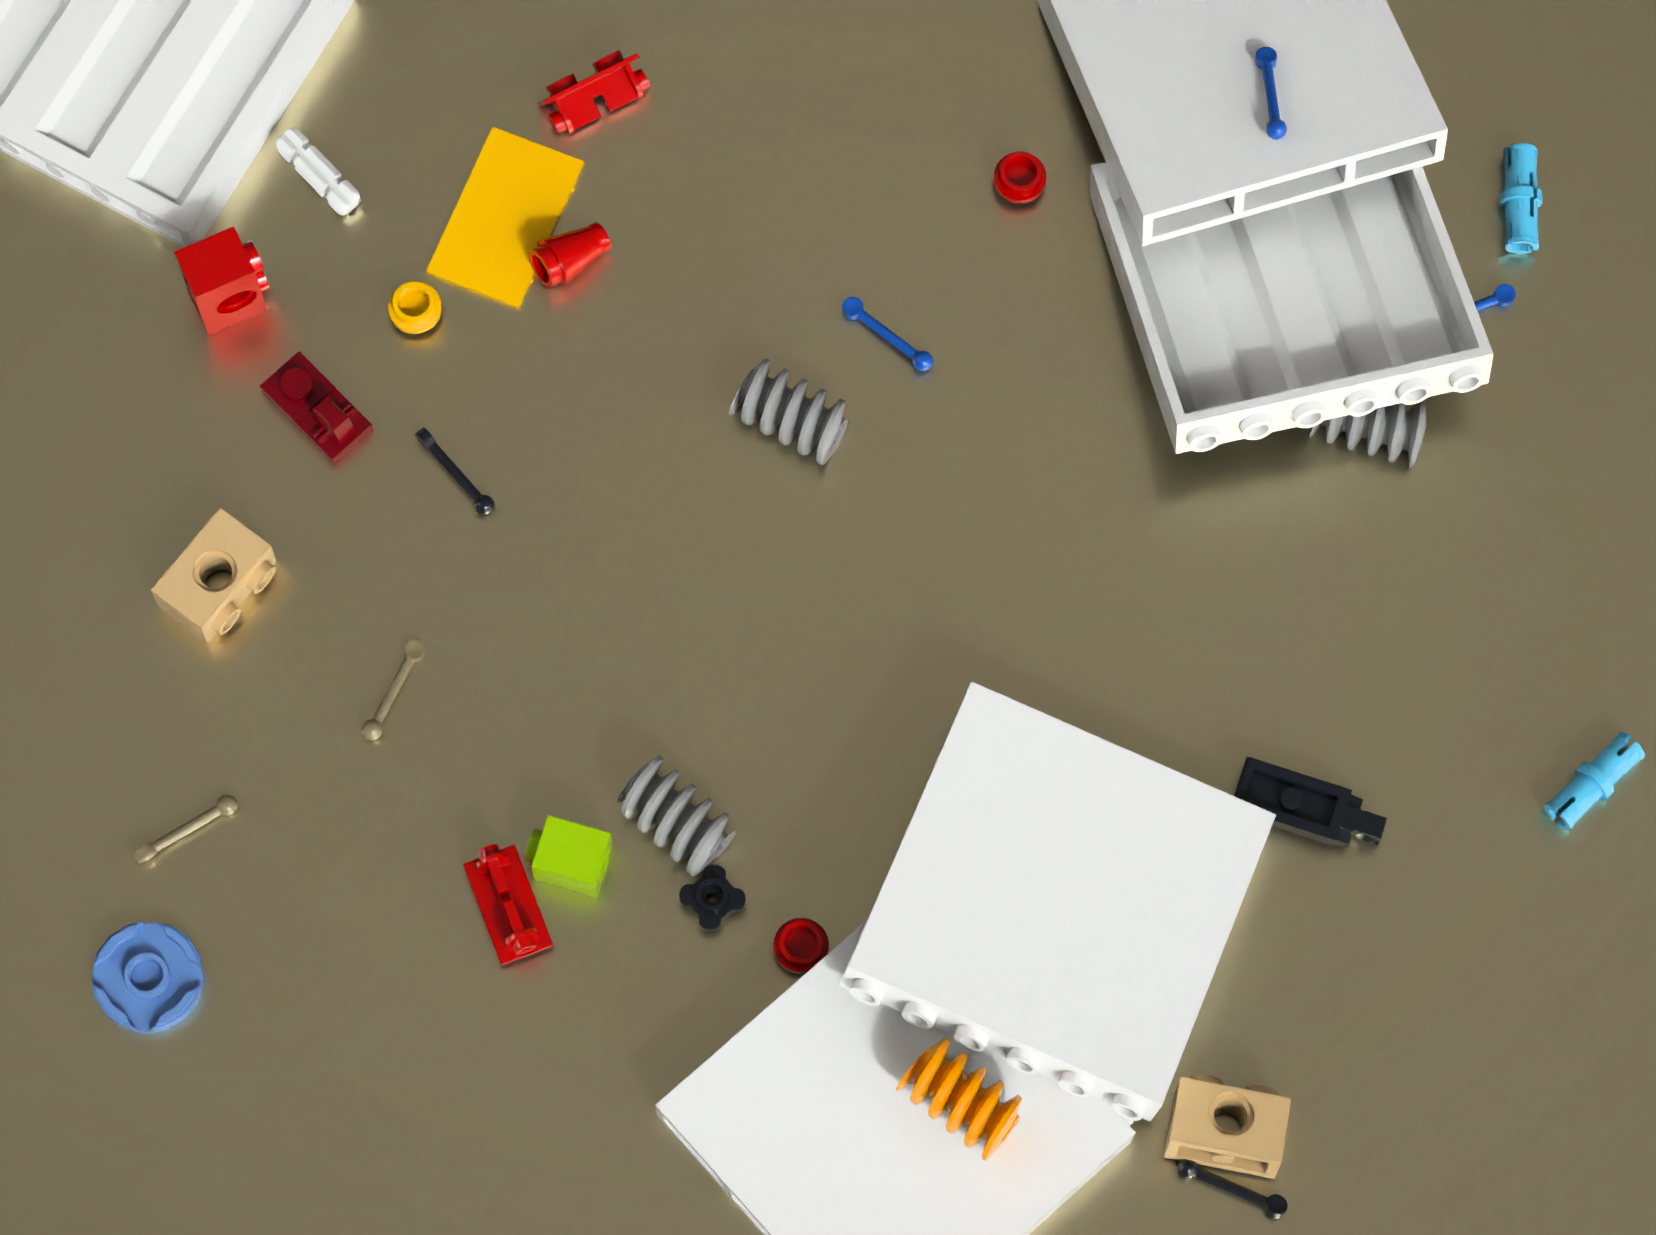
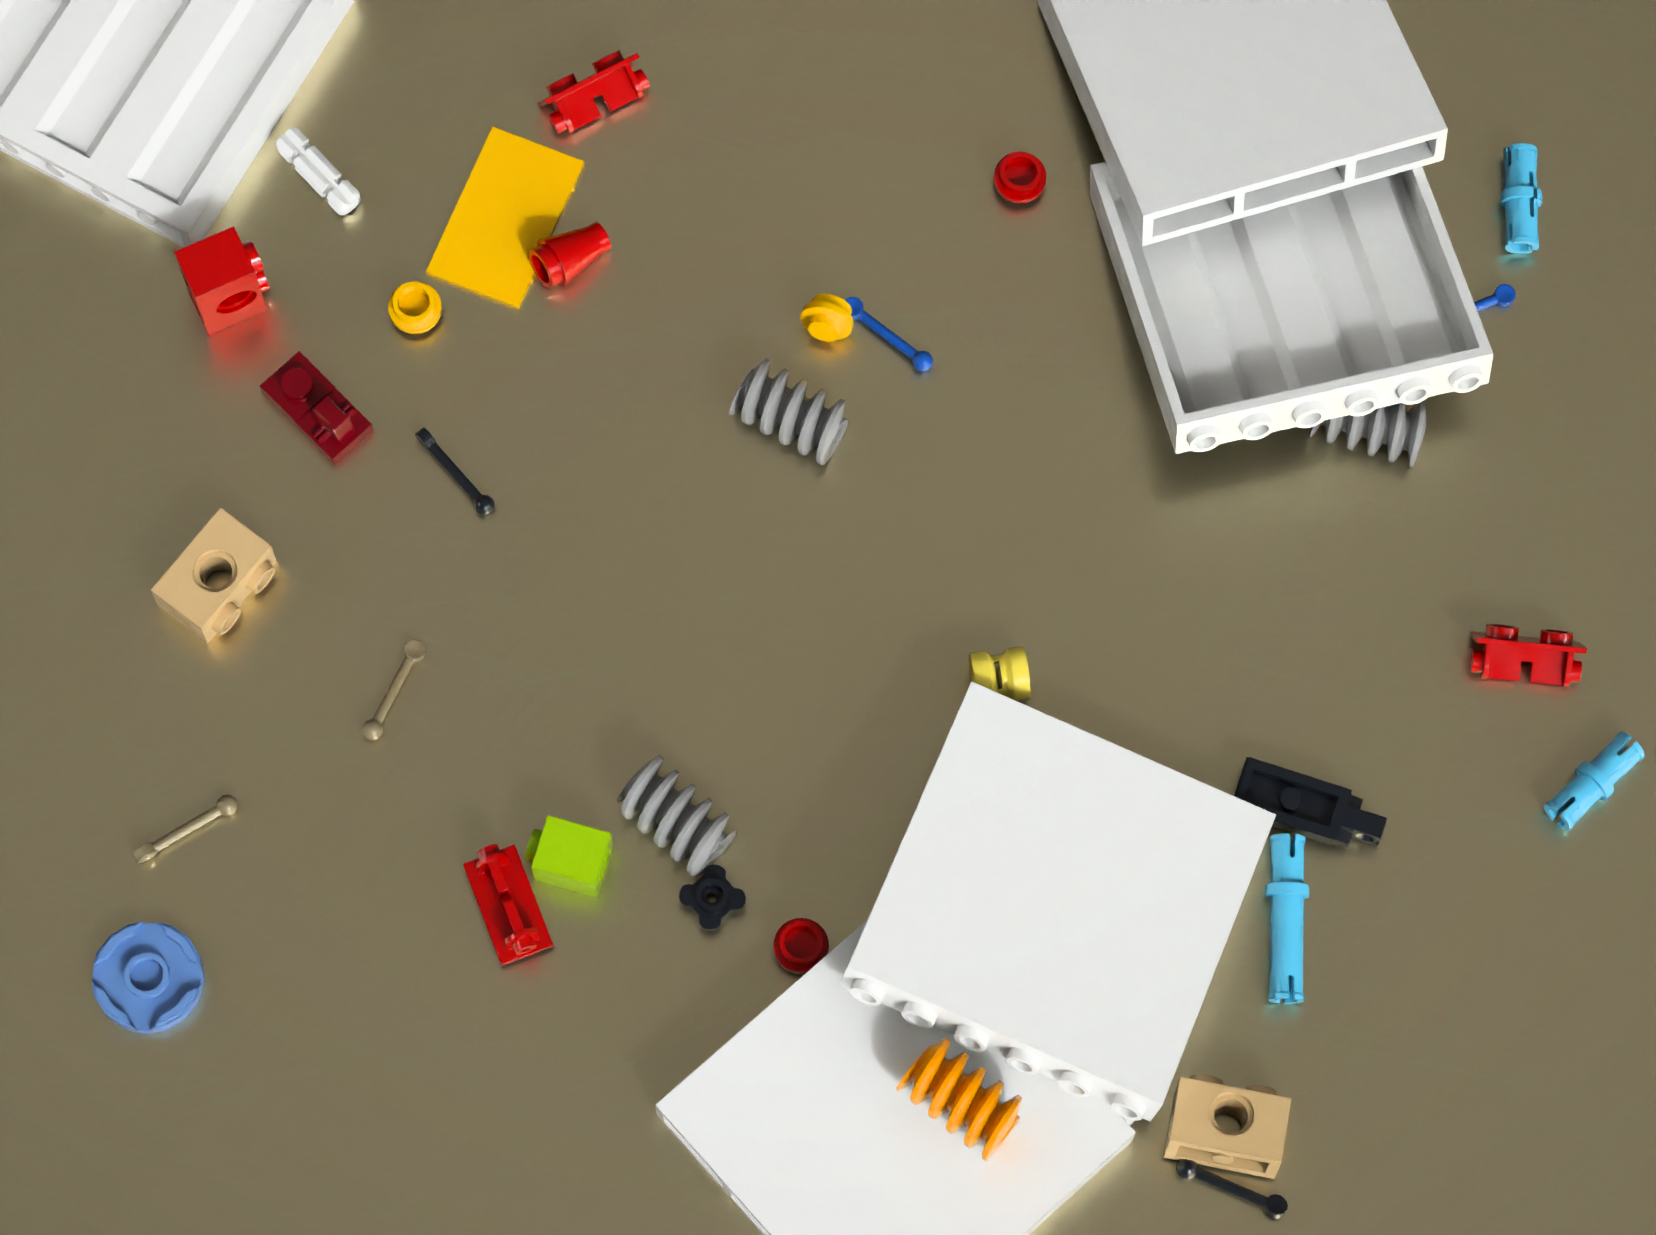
blue hinge [1255,47,1287,140] -> none
none -> yellow plate [800,293,854,342]
none -> light yellow wheel [968,646,1031,701]
none -> medium azure pin [1265,833,1309,1004]
none -> red hinge [1470,624,1587,687]

